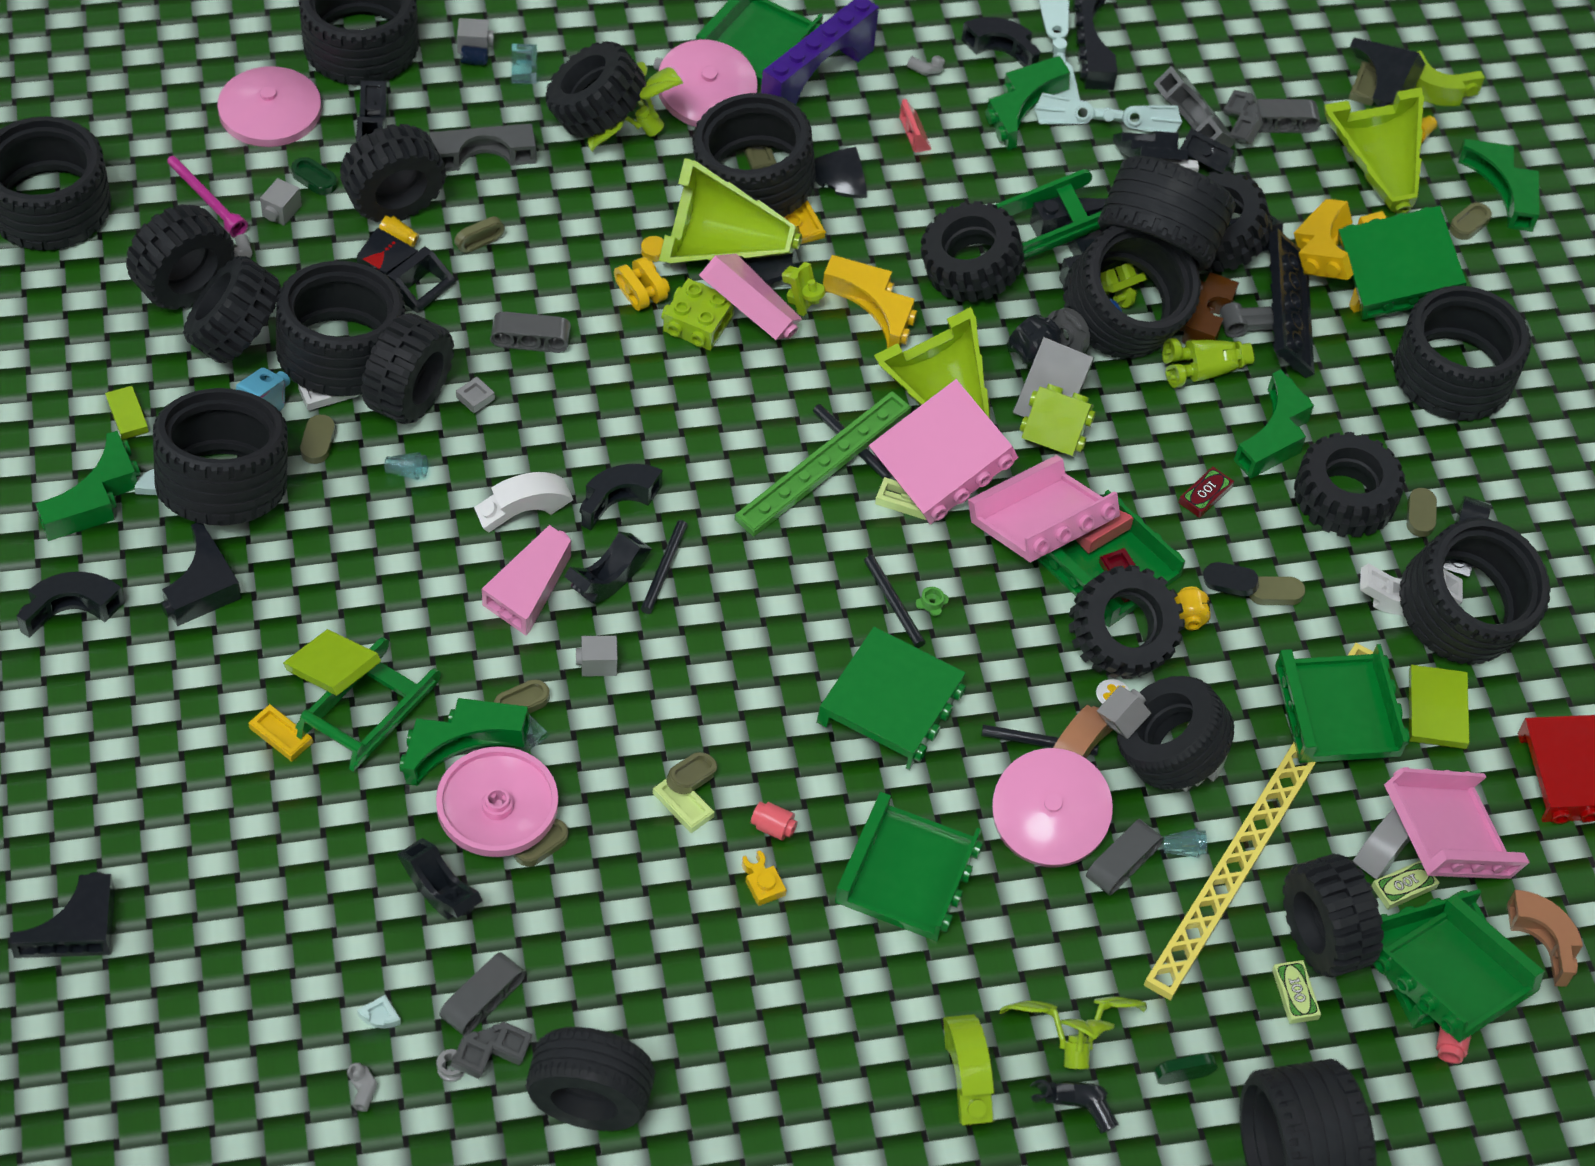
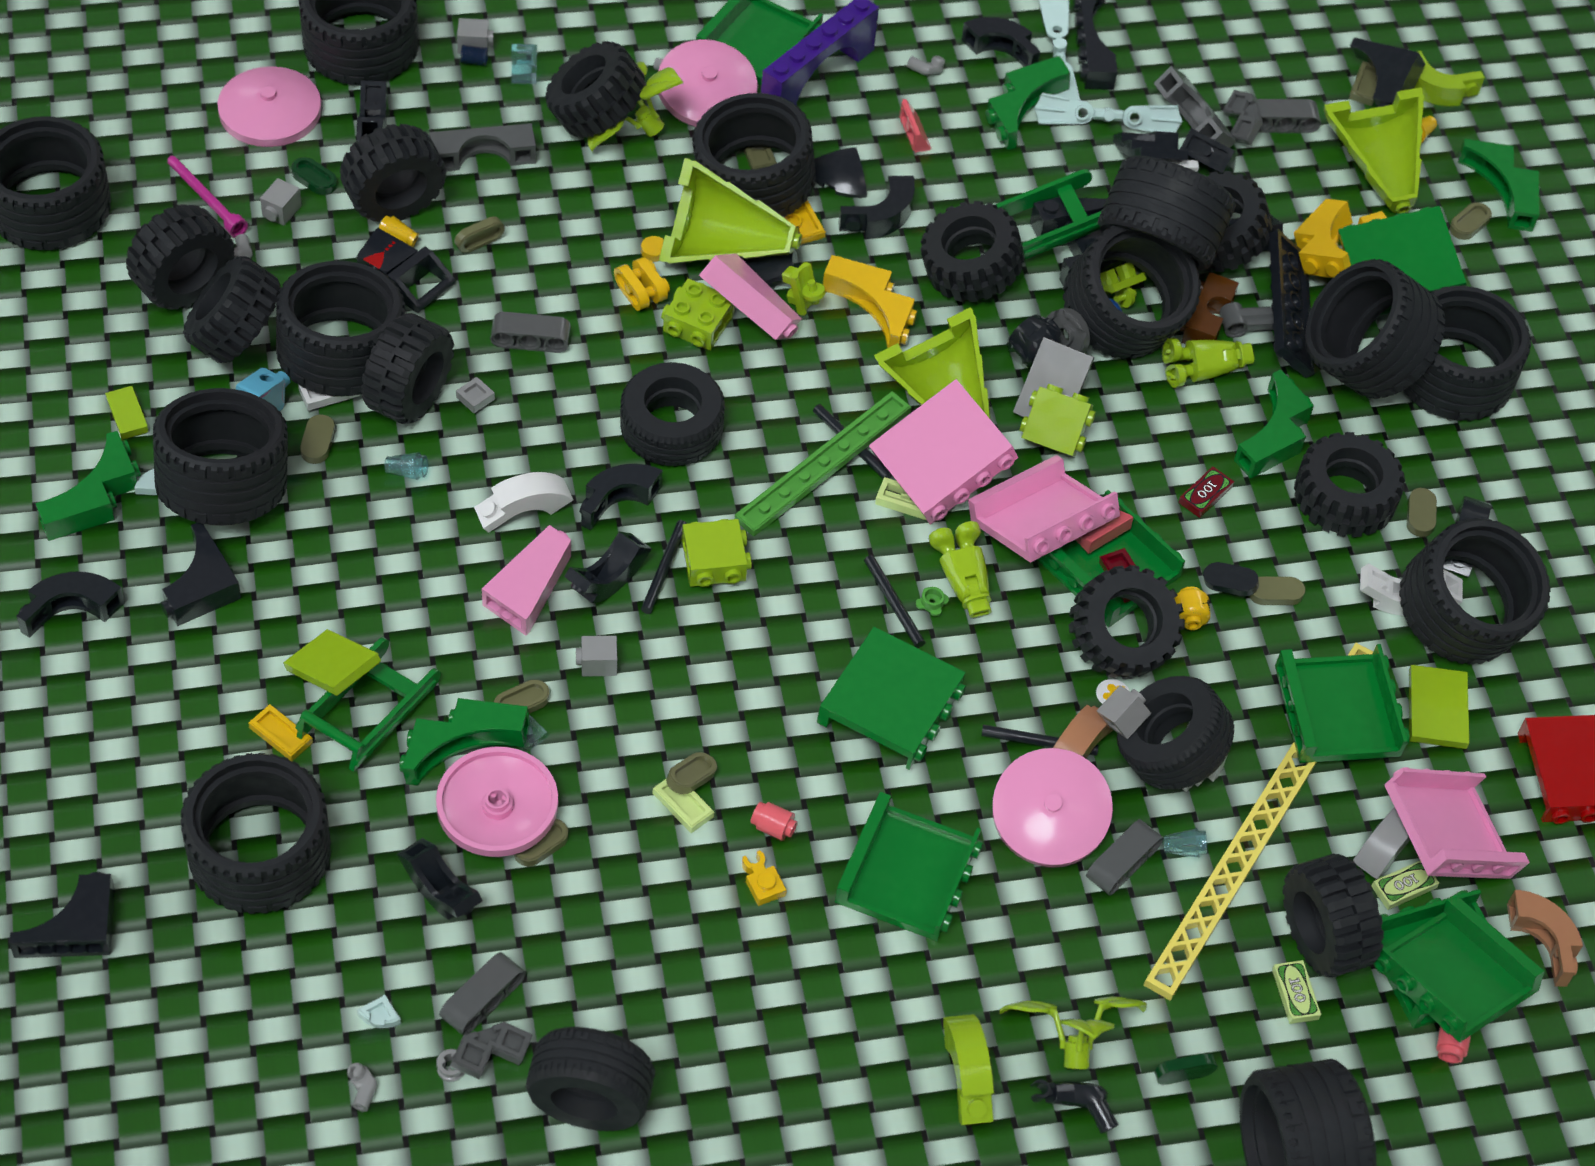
none -> black tyre [180,753,331,914]
none -> black tyre [620,362,725,466]
none -> lime brick [682,519,751,587]
none -> black arch [838,176,915,239]
none -> lime piece [928,521,992,618]
none -> black tyre [1305,259,1445,399]

